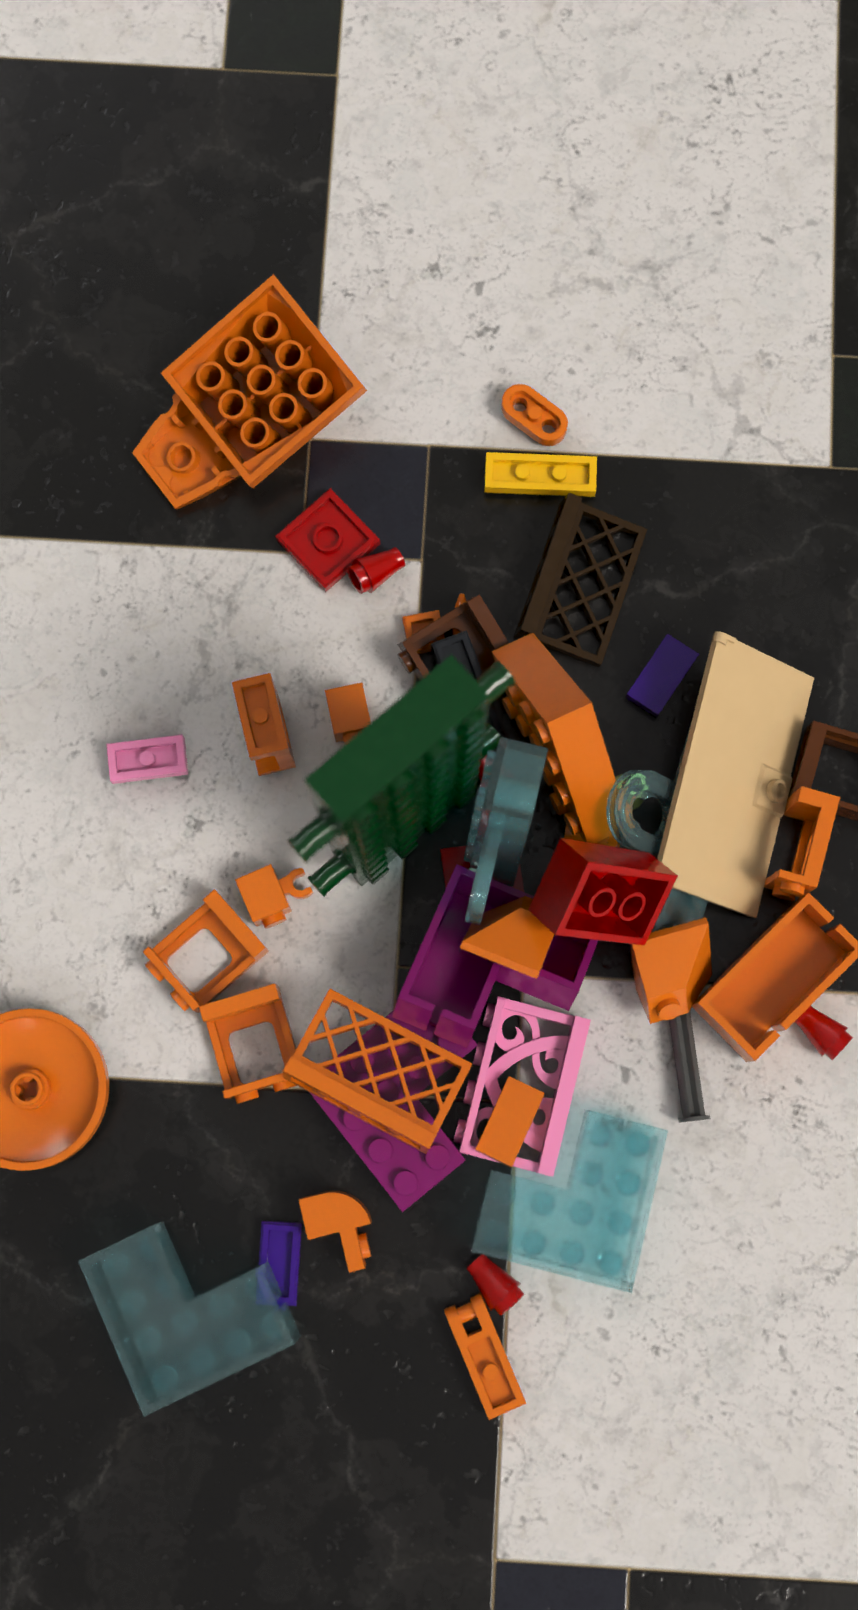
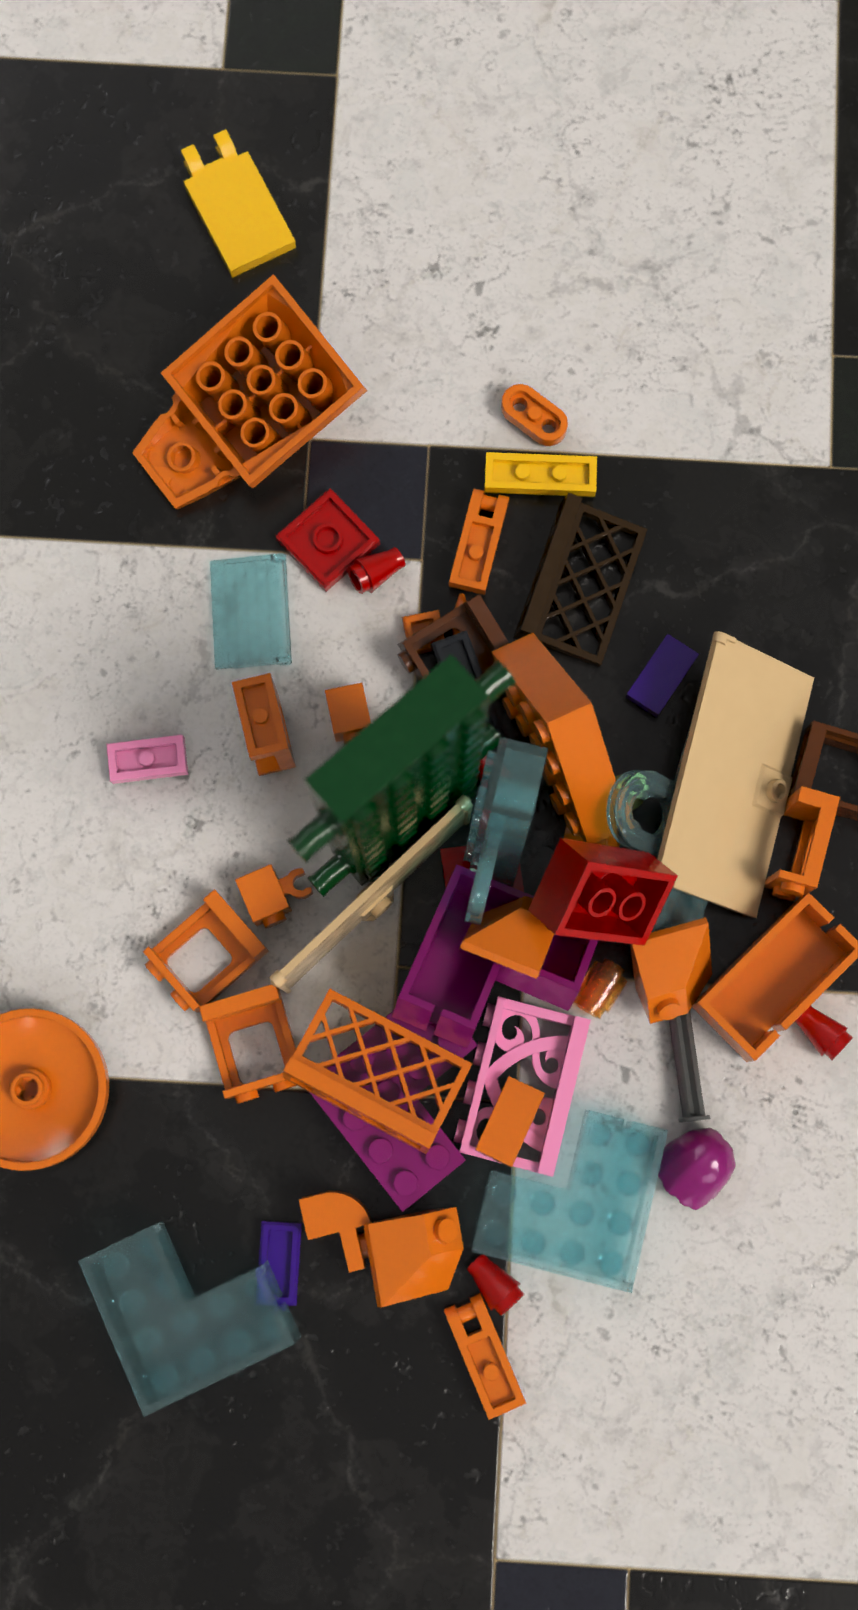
none -> yellow tile [181,129,296,278]
none -> clear light blue piece [210,553,292,669]
none -> tan door [269,794,473,994]
none -> orange slope [363,1207,464,1307]
none -> orange plate [449,488,510,595]
none -> clear orange brick [573,958,628,1020]
none -> magenta hair [657,1128,736,1210]

